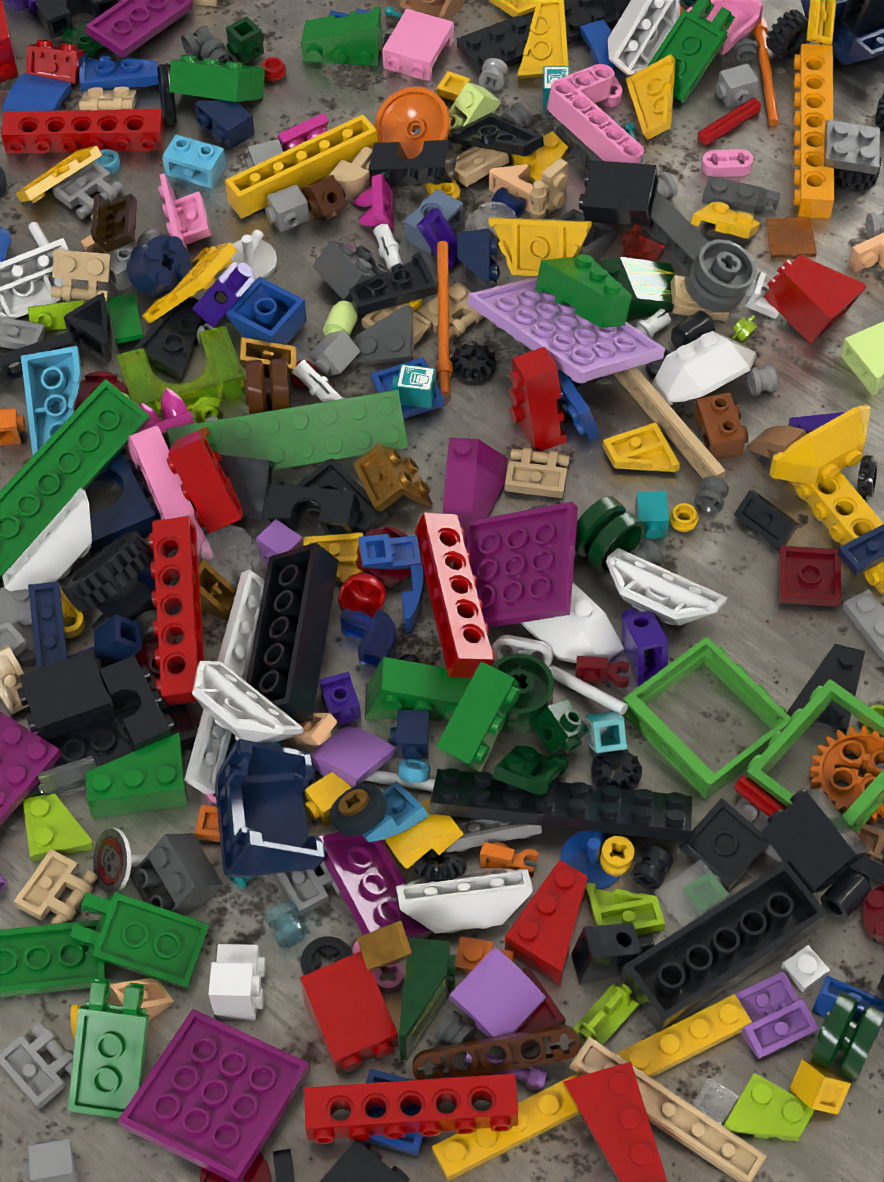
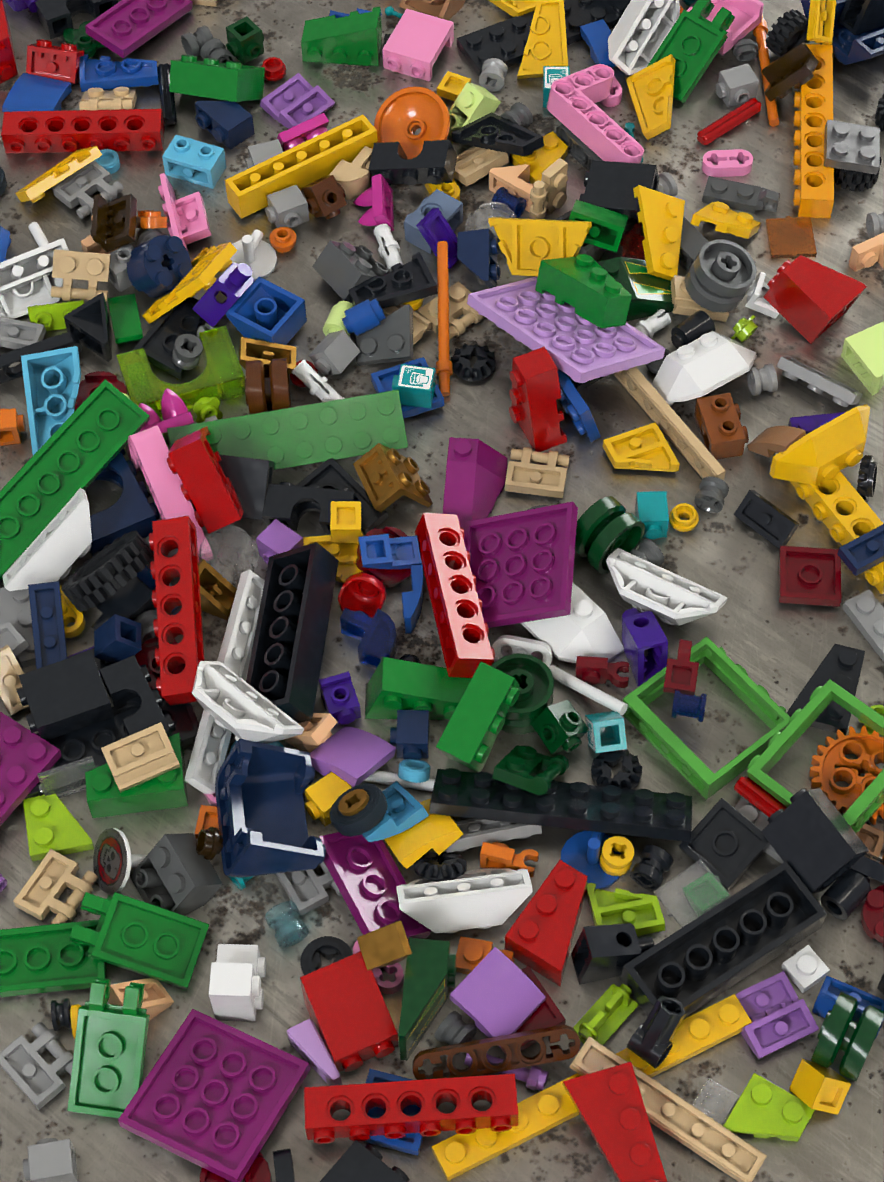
none -> black bush [51,998,71,1031]
none -> tan plate [101,722,180,793]
none -> orange plate [136,210,167,229]
none -> dark grey wheel [172,334,203,370]
none -> dark brown plate [196,827,223,860]
none -> medium lavender slope [260,73,335,129]
none -> orange plate [269,227,297,253]
none -> lavender slope [287,1018,342,1086]
none -> yellow panel [330,501,361,543]
none -> blue brick [342,298,386,336]
none -> green brick [569,199,629,253]
none -> black piece [627,995,686,1069]
none -> yellow wing [633,185,685,281]
none -> dark red plate [663,639,699,696]
none -> clear blue bush [671,689,707,722]
none -> dark brown bracket [762,42,819,101]
none -> light grey plate [776,356,863,407]

